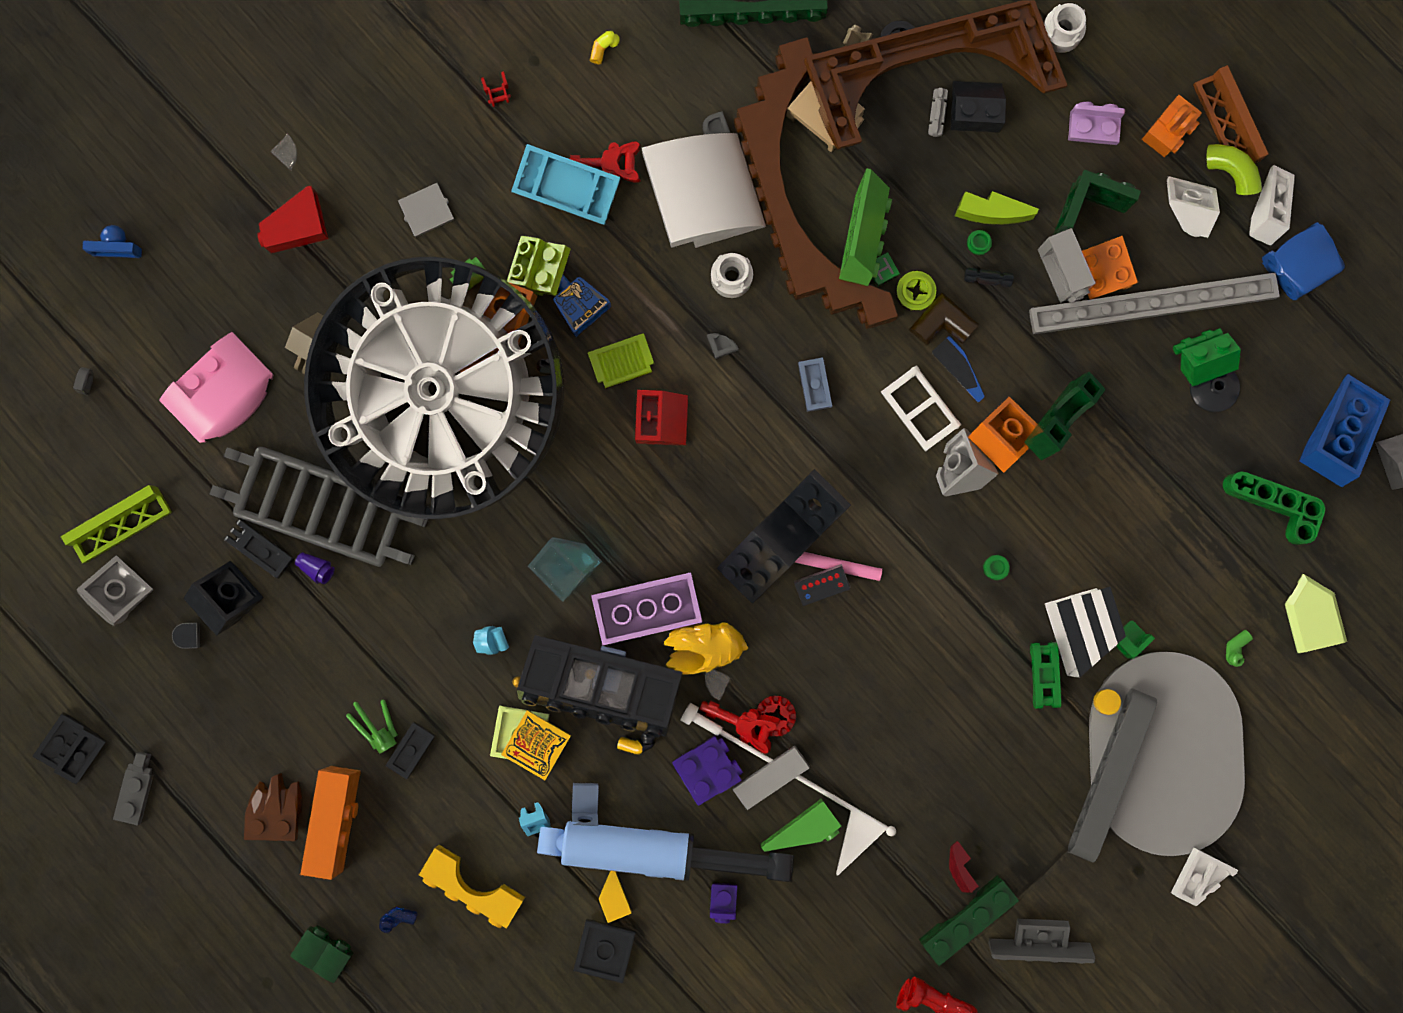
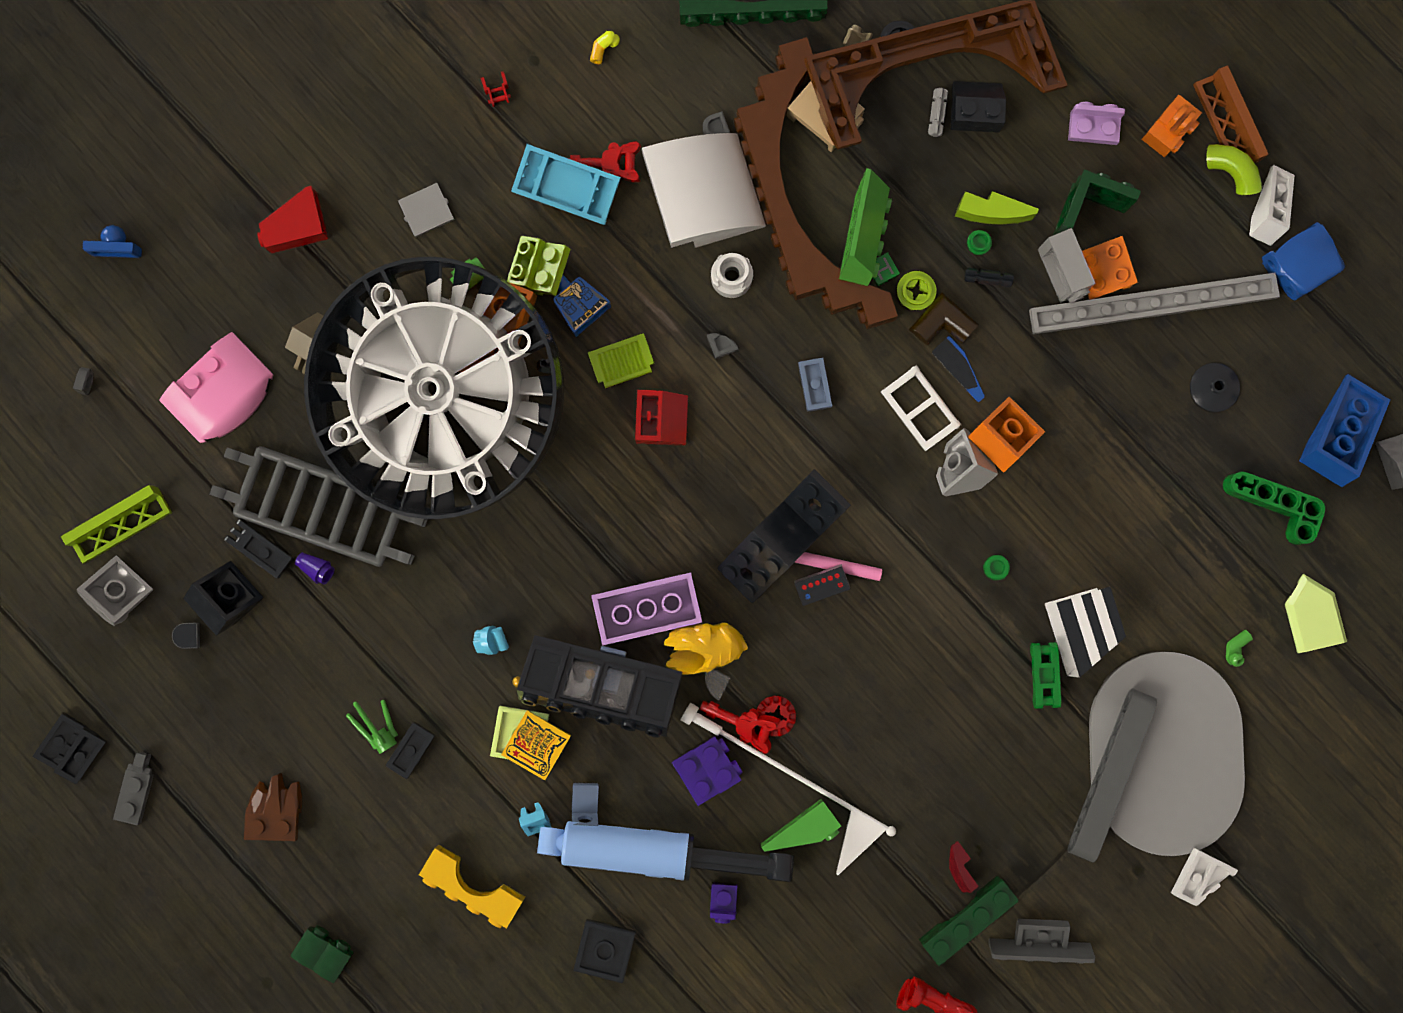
clear tile [271,134,297,170] -> none
orange brick [300,766,360,880] -> none
clear blue arm [379,907,417,933] -> none
clear light blue slope [528,537,602,602] -> none
yellow tile [599,871,632,923] -> none
arm [617,732,655,754] -> none
light grey tile [733,746,810,810] -> none
dark green arch [1024,371,1106,460] -> none
white piece [1043,3,1086,53] -> none
yellow tile [1093,689,1121,715] -> none
green panel [1116,621,1155,659] -> none
white slope [1167,176,1220,238] -> none
green brick [1173,328,1241,387] -> none

